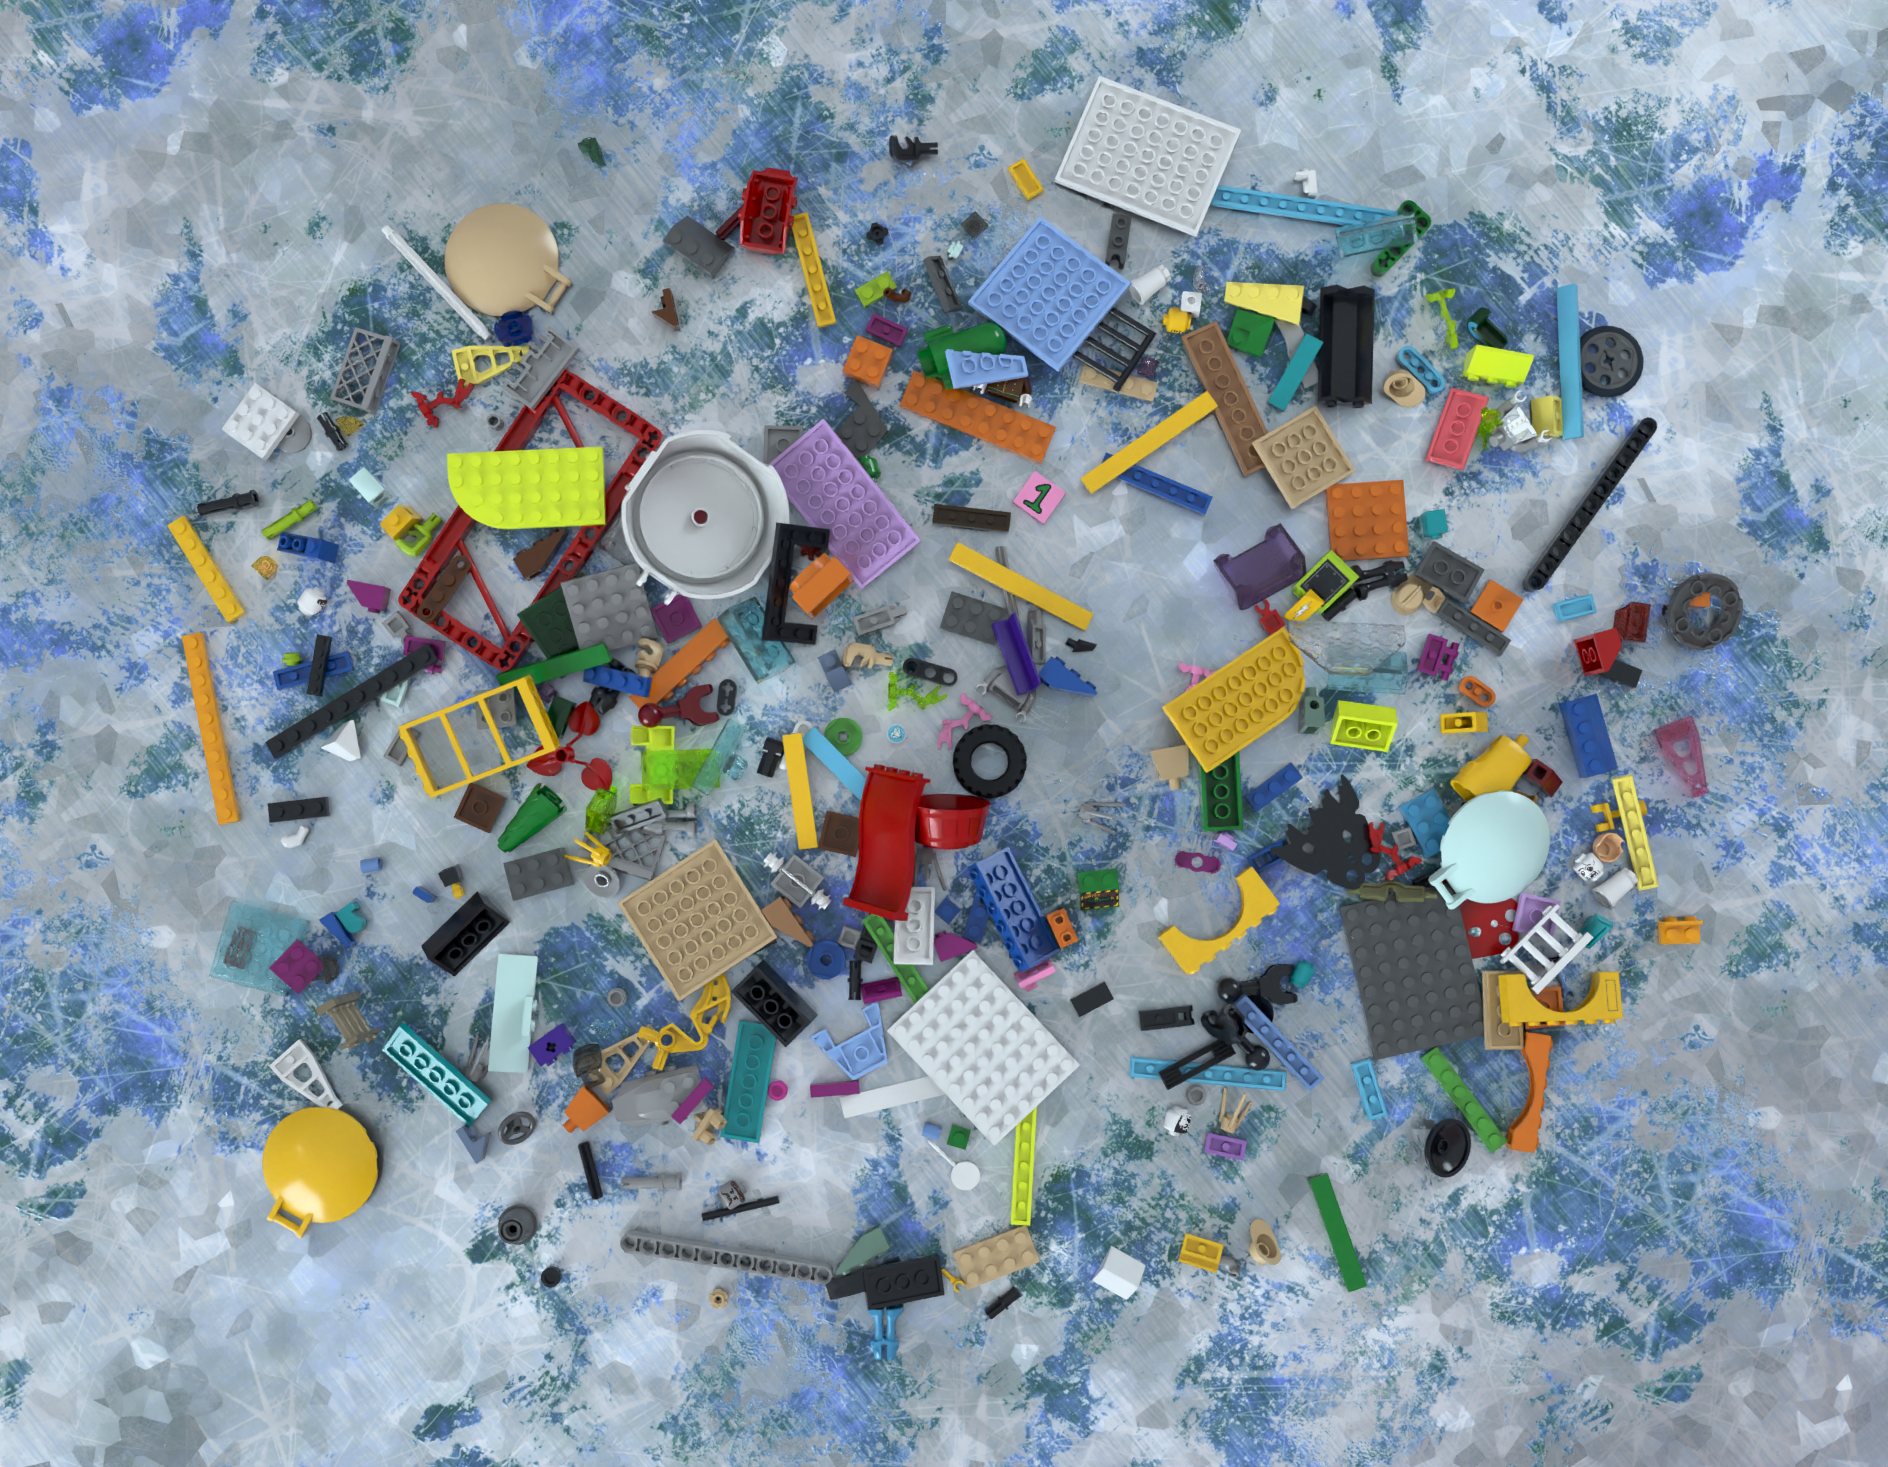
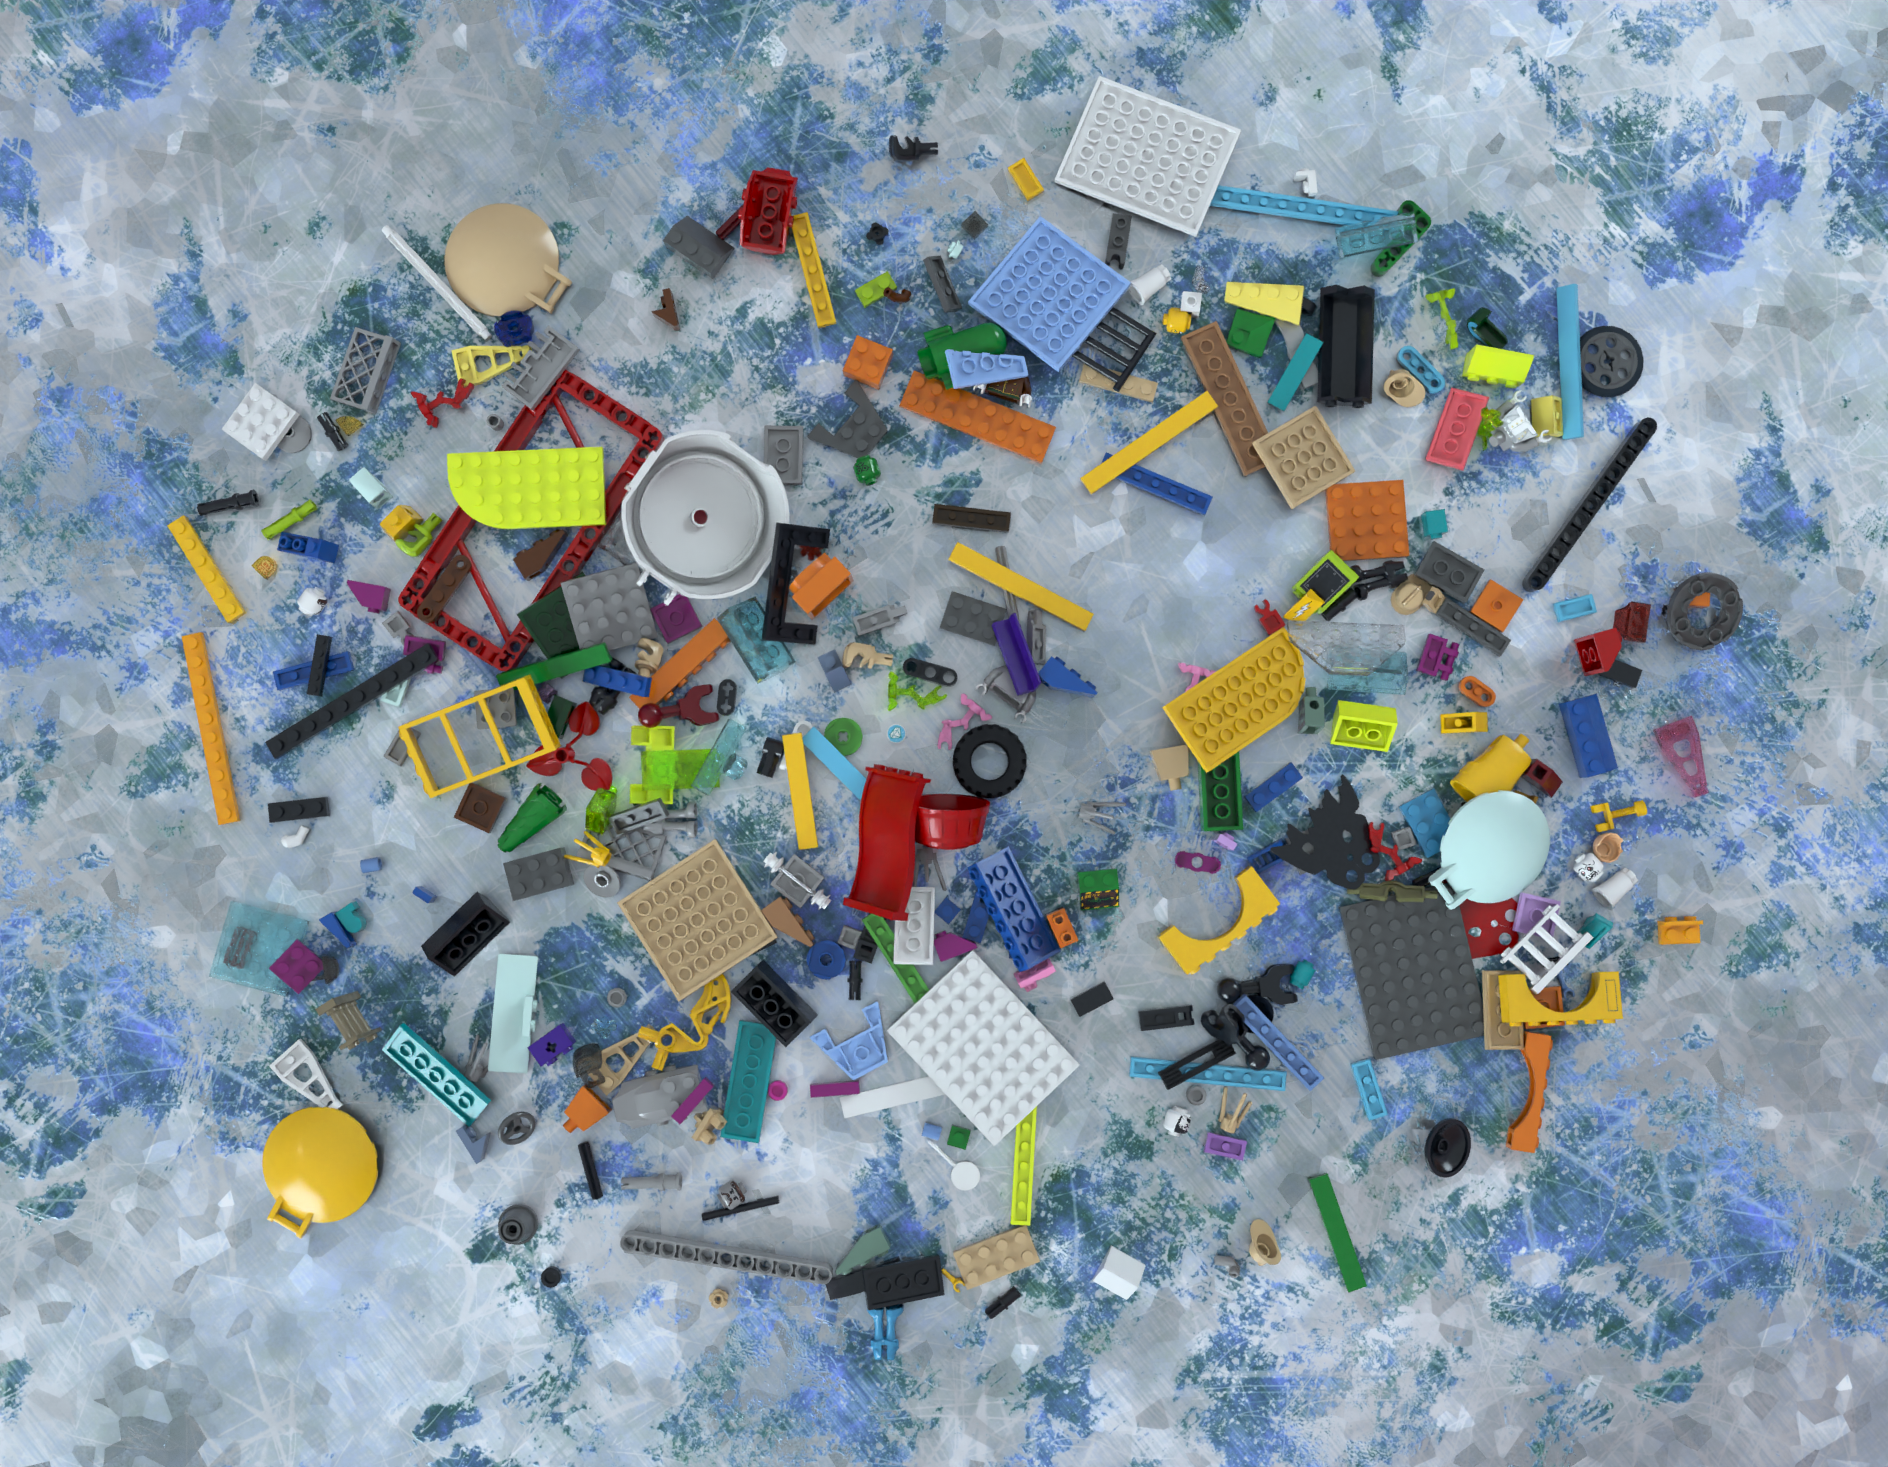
lime plate [282,652,302,666] -> none
white slope [320,720,361,761] -> none
black piece [438,864,465,899] -> none
clear green bracket [578,137,606,168] -> none
lavender plate [768,419,922,589] -> none
reddish brown plate [818,810,859,857] -> none
magenta plate [861,977,902,1004] -> none
magenta plate [865,313,908,348] -> none
bright pink tile [1012,471,1066,525] -> none
black bar [1065,638,1097,652] -> none
clear purple wheel [1137,357,1160,379] -> none
yellow plate [1178,1233,1224,1273] -> none
clear purple windscreen [1213,523,1306,610] -> none
bright green plate [1420,1046,1508,1153] -> none
light yellow tile [1611,774,1659,891] -> none

